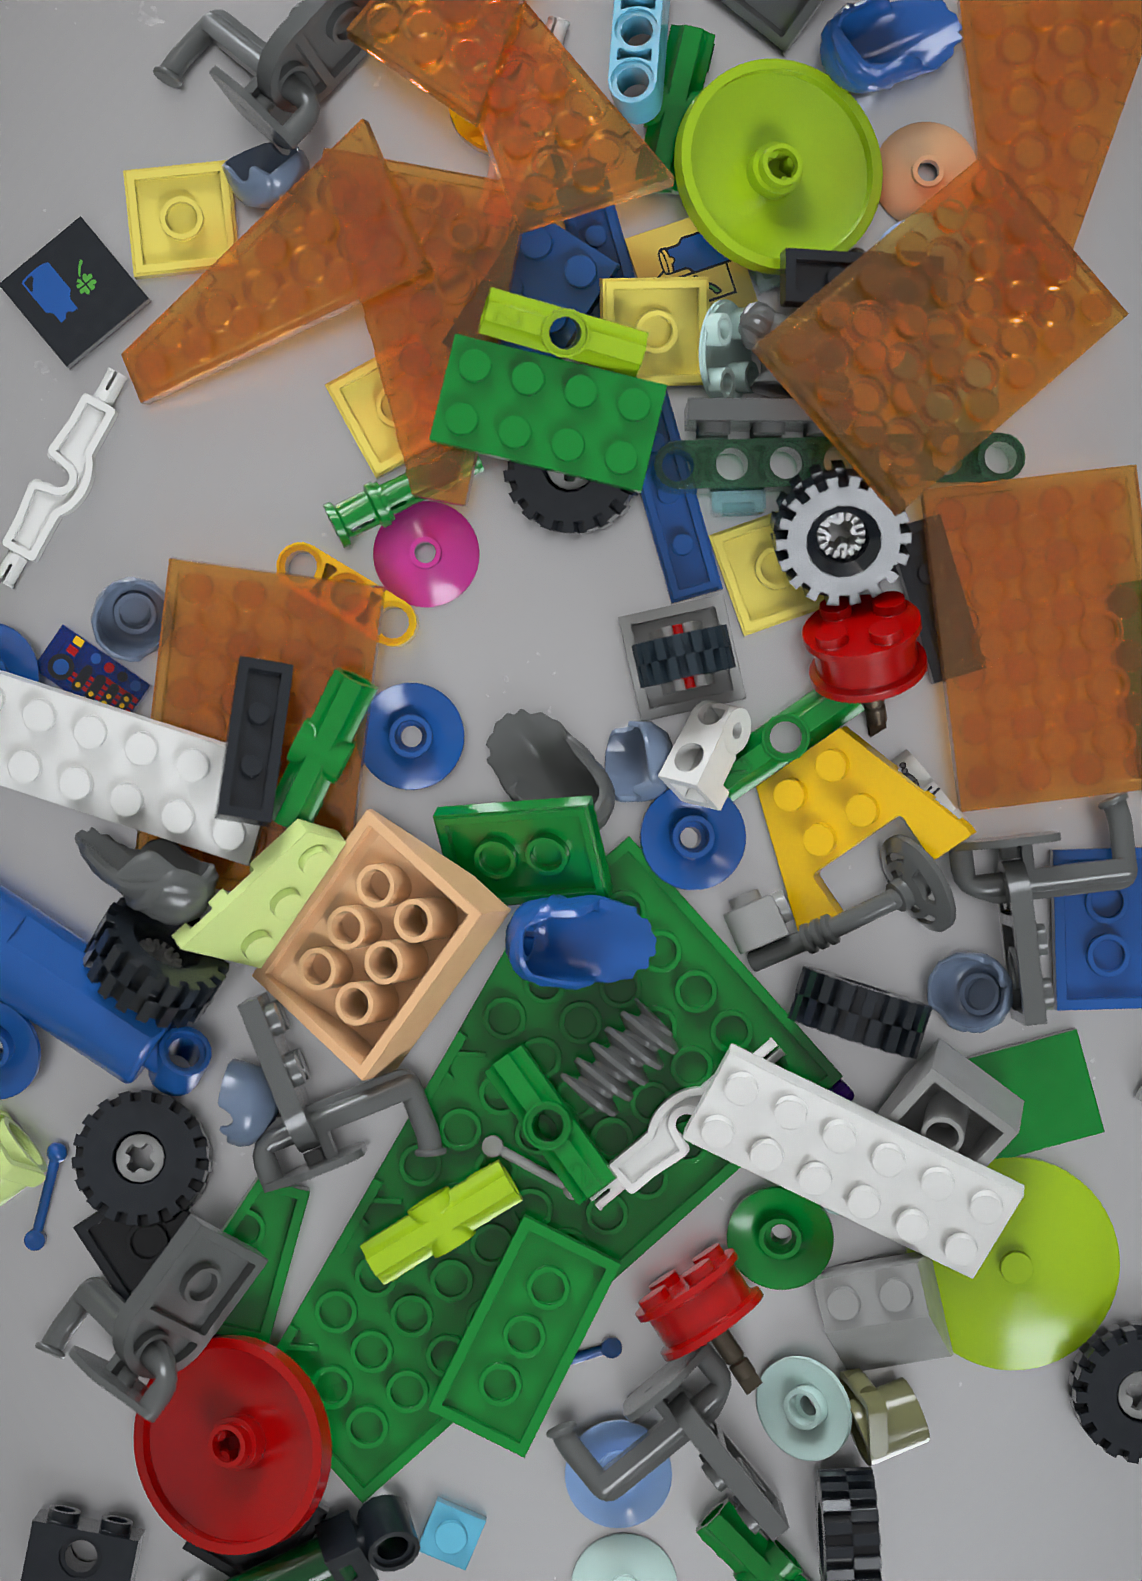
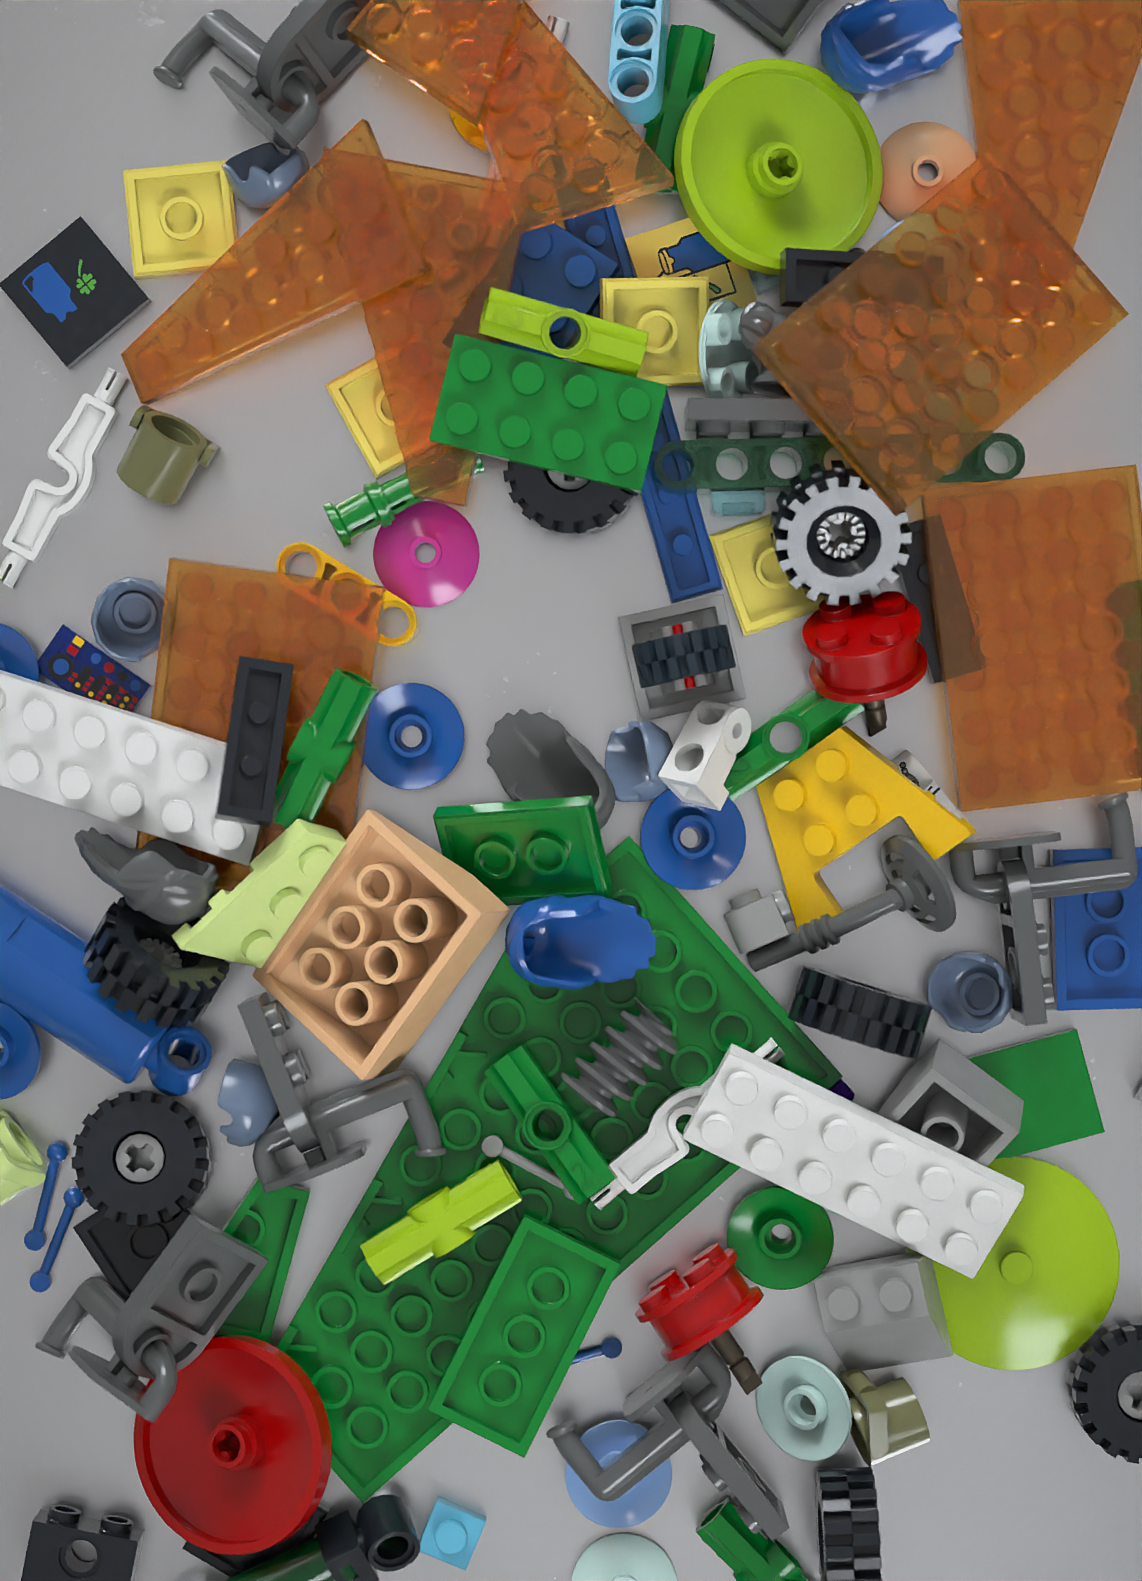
none -> blue hinge [29,1187,85,1293]
none -> olive piece [117,405,219,504]

